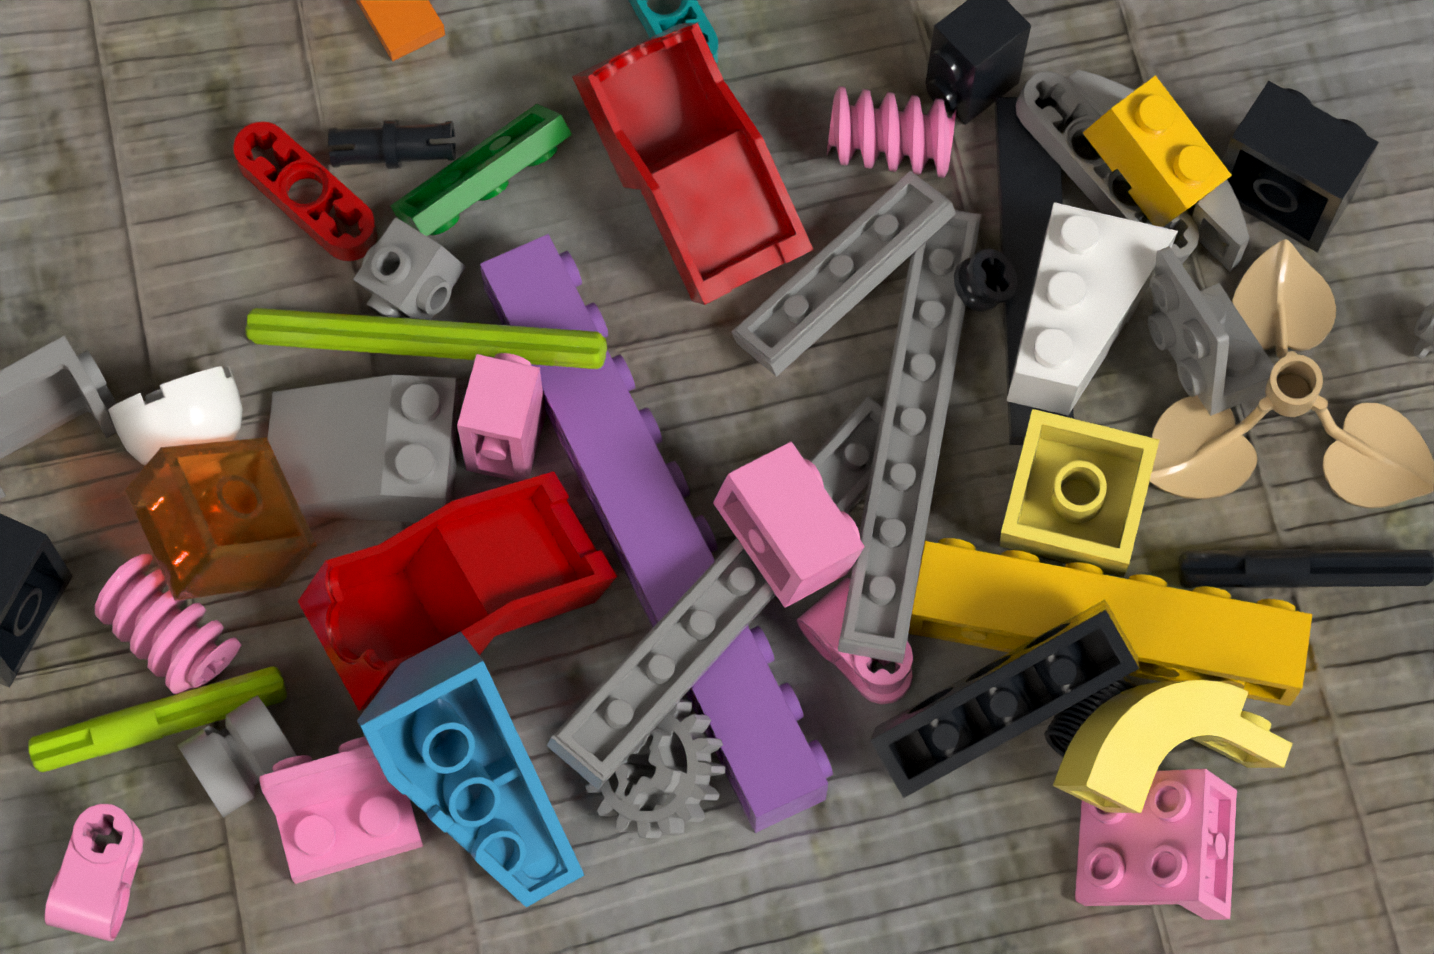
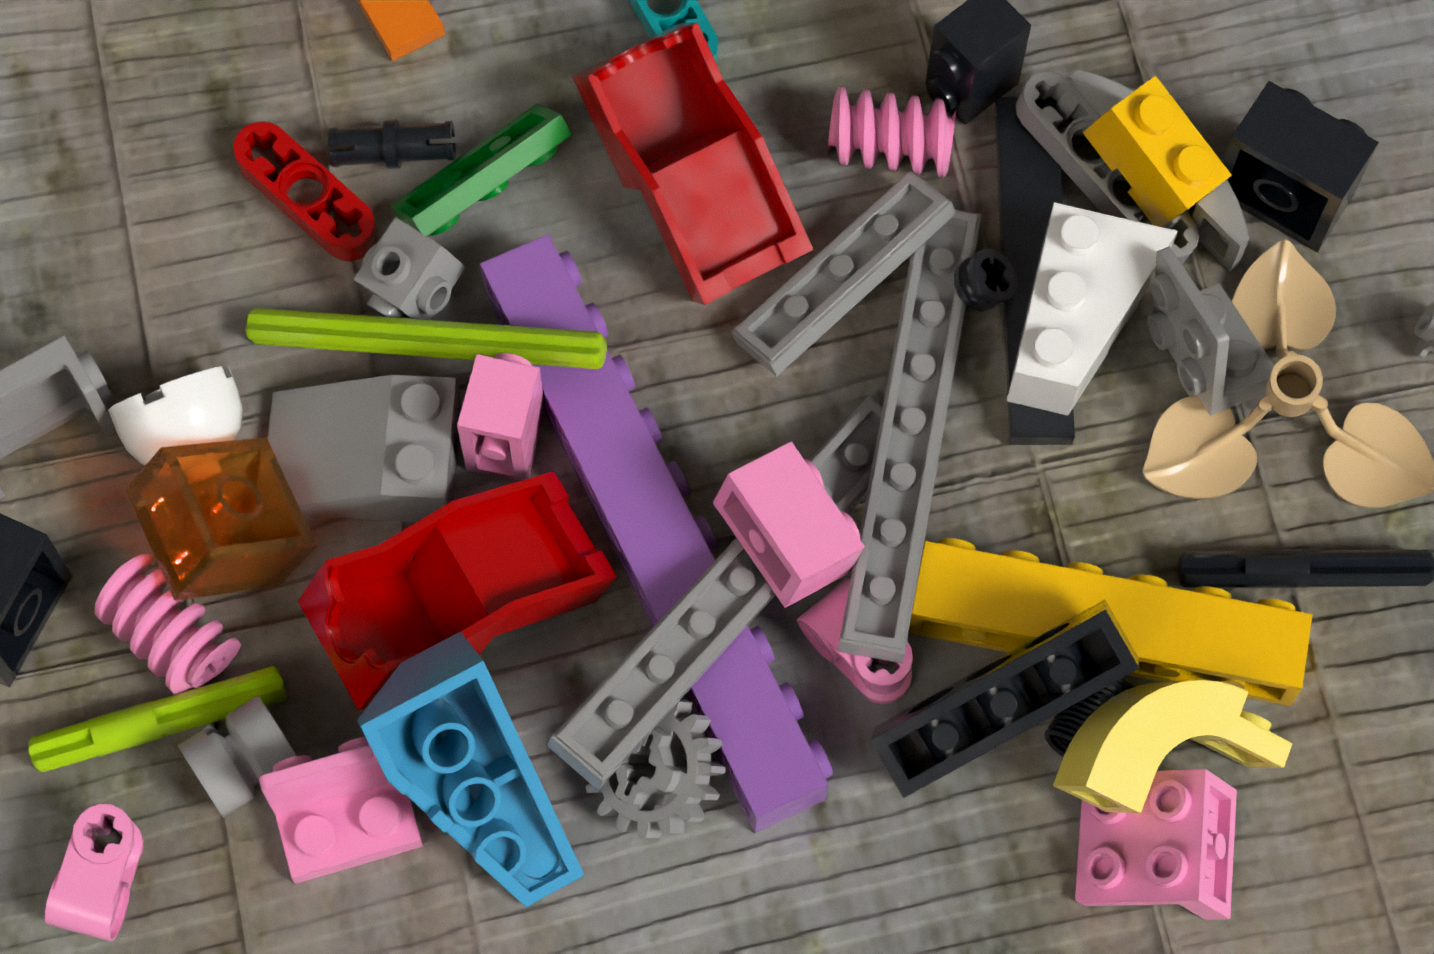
light yellow brick [1000,409,1160,577] -> none

